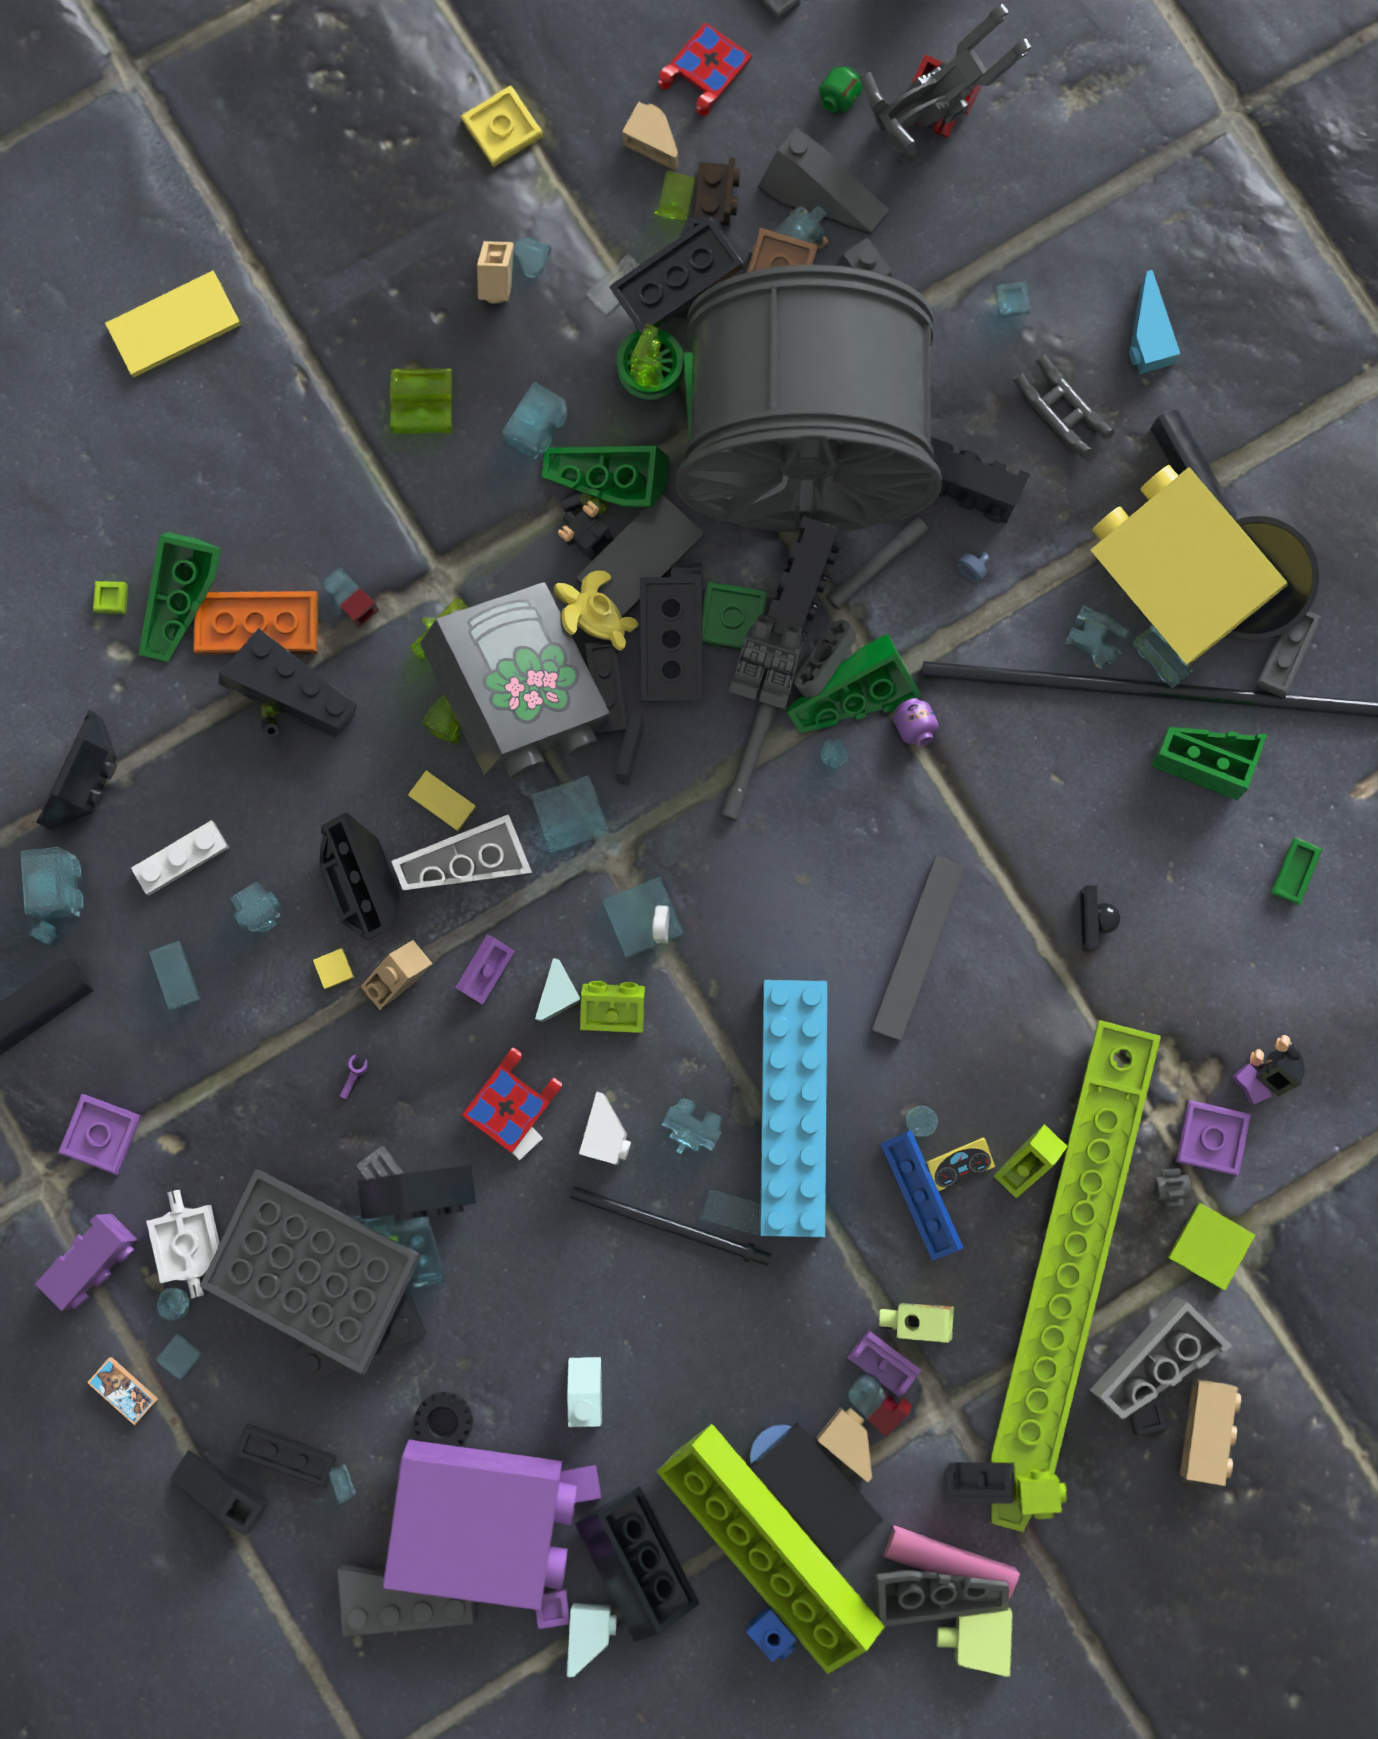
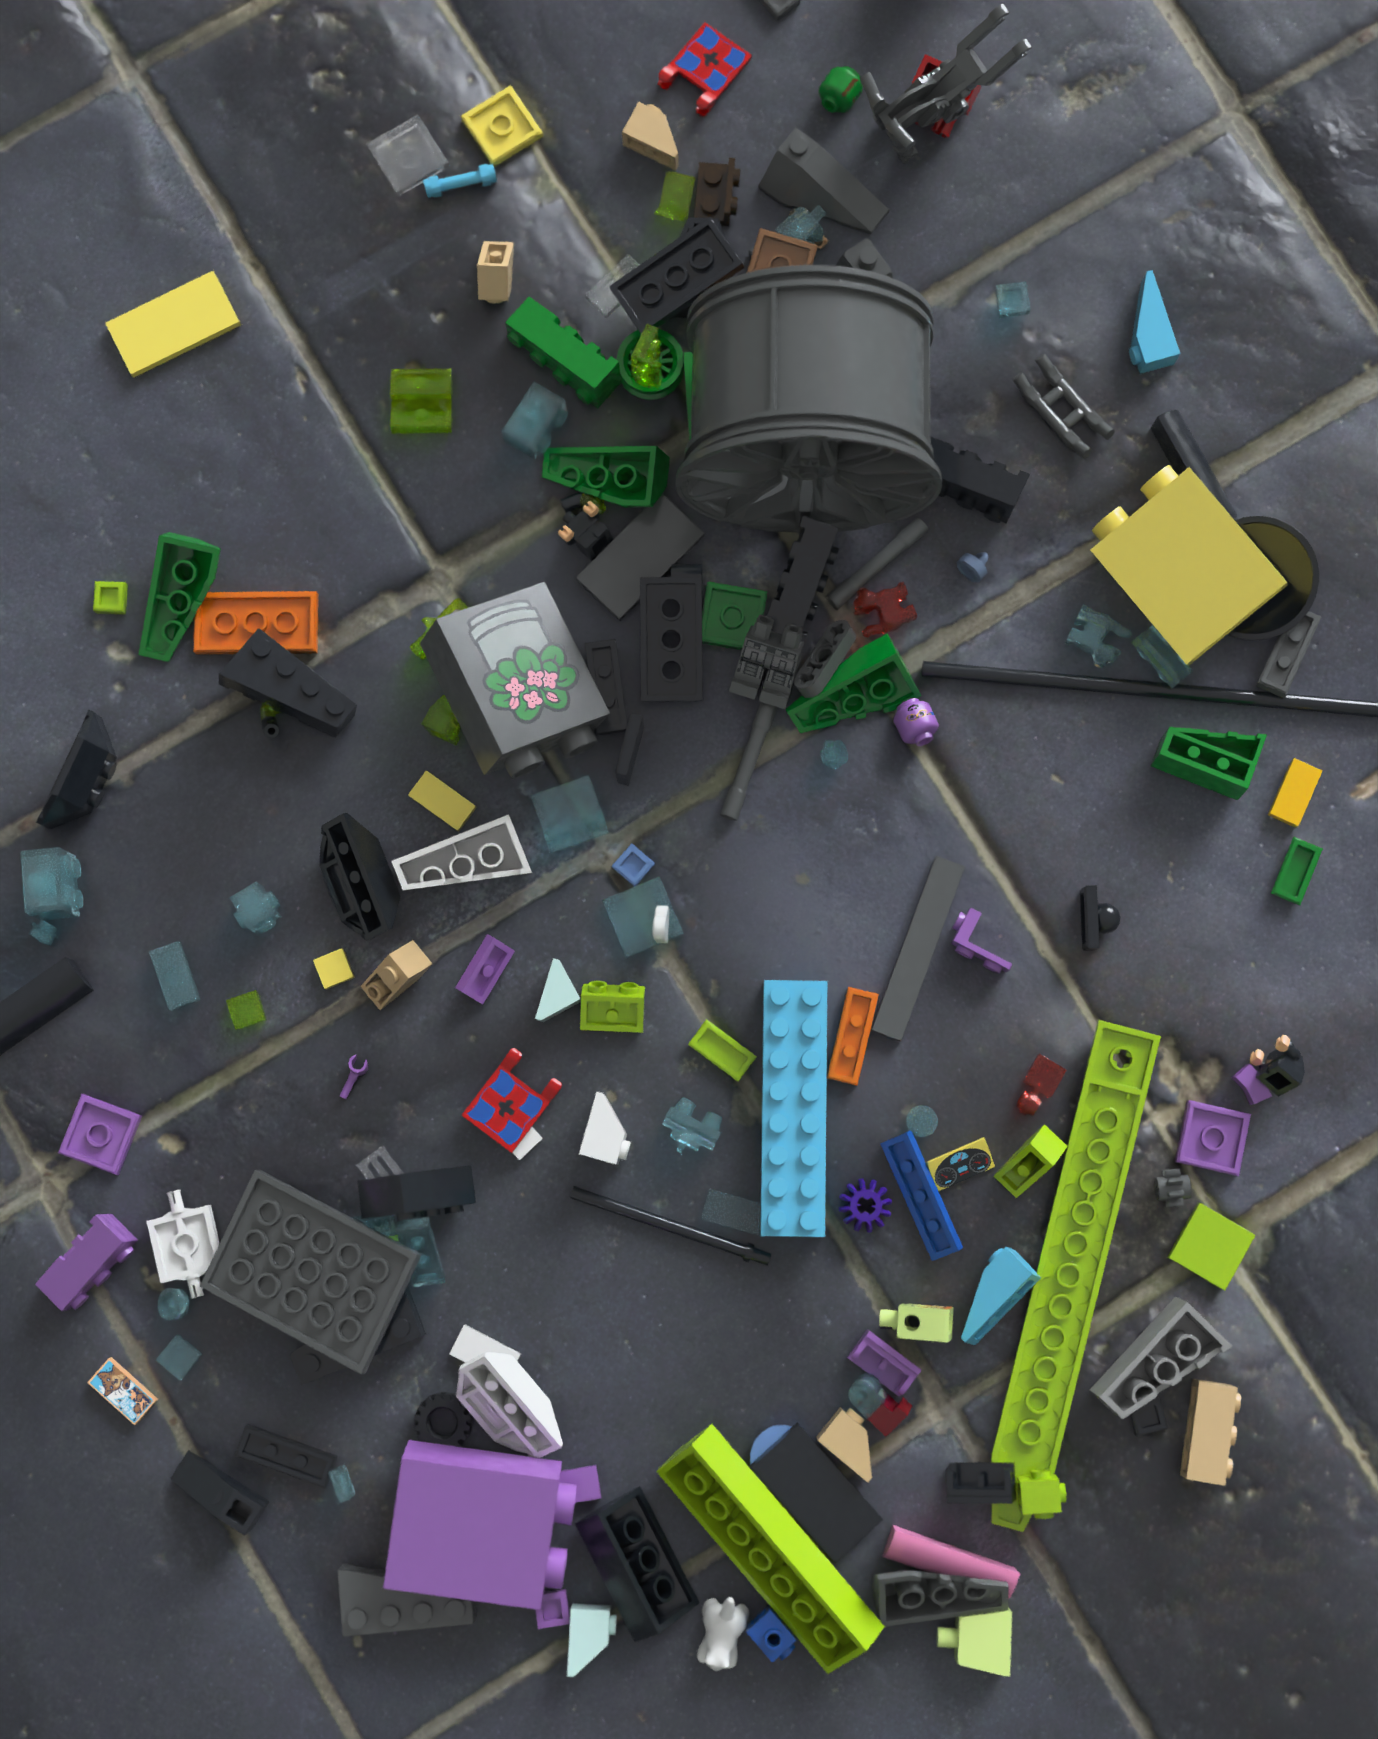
white plate [131,820,229,896] -> none
leg [321,567,379,628] -> none
clear light blue tile [514,238,552,278] -> none
light yellow animal [553,570,639,651] -> none
light aqua slope [568,1357,602,1427] -> none
none -> clear neon green tile [226,990,267,1030]
none -> clear tile [367,114,449,196]
none -> medium azure bar [423,164,497,198]
none -> white tile [449,1325,521,1363]
none -> white wedge [456,1352,563,1458]
none -> green wedge [505,296,621,409]
none -> medium blue tile [611,843,655,887]
none -> lime tile [688,1019,757,1082]
none -> white animal [697,1597,749,1671]
none -> orange tile [827,987,879,1086]
none -> dark purple gear [838,1178,892,1233]
none -> clear red animal [853,581,917,638]
none -> medium lavender bracket [950,908,1012,974]
none -> medium azure slope [961,1247,1041,1345]
none -> clear red plate [1016,1054,1067,1116]
none -> yellow tile [1268,758,1323,828]

